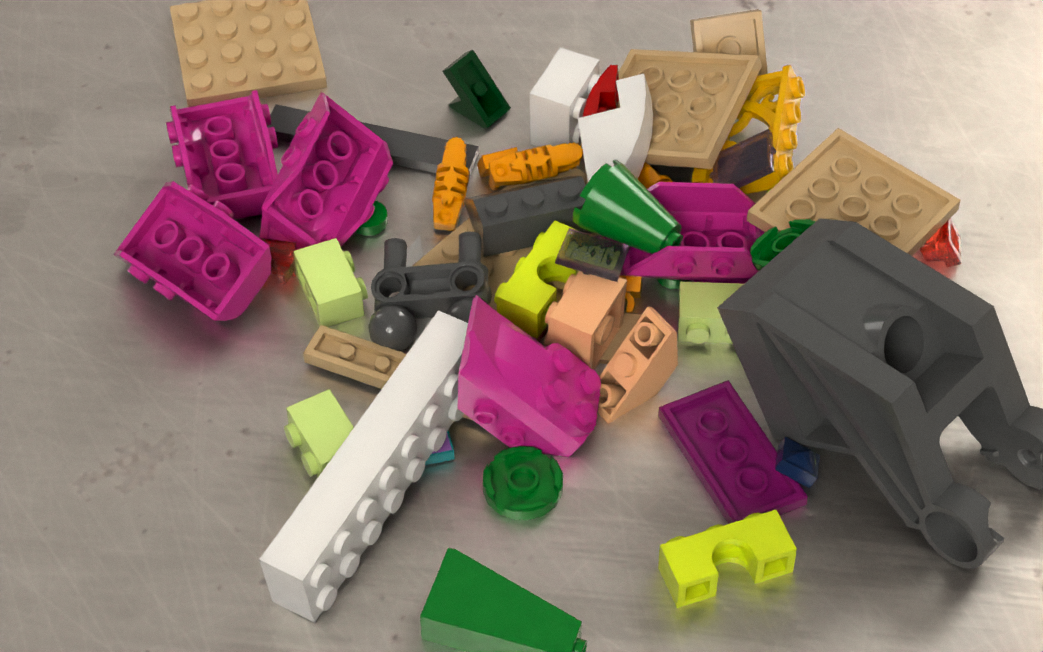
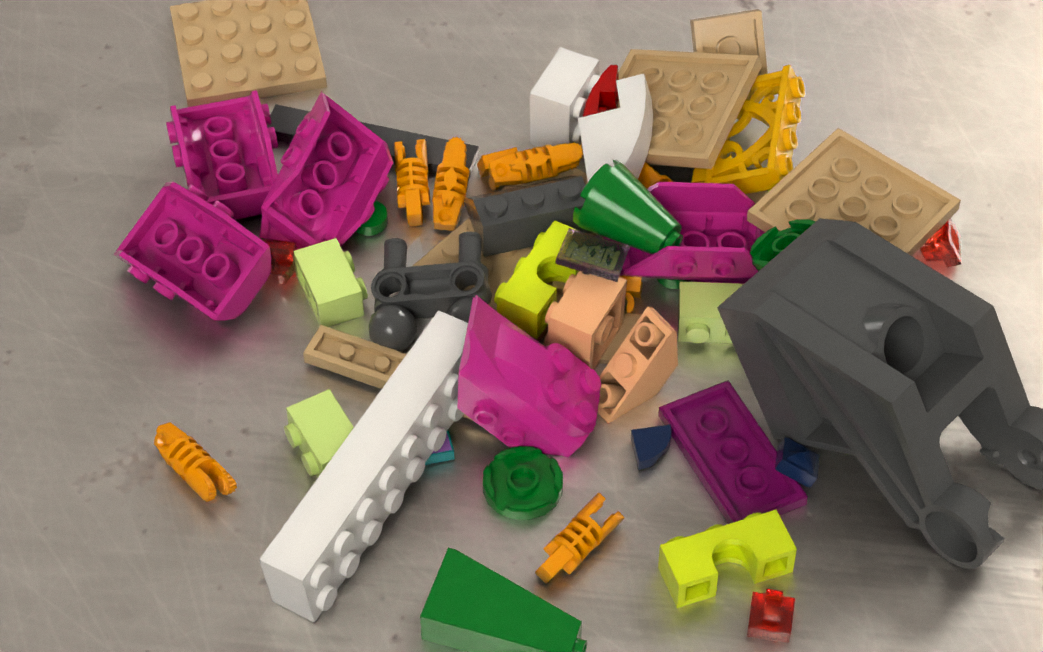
dark green slope [442,50,511,129] -> none
piece [709,129,776,188] -> none
none -> light orange hinge [154,422,237,502]
none -> light orange hinge [394,139,430,227]
none -> light orange hinge [535,492,625,584]
none -> dark blue tile [631,424,671,470]
none -> clear red tile [747,589,795,643]

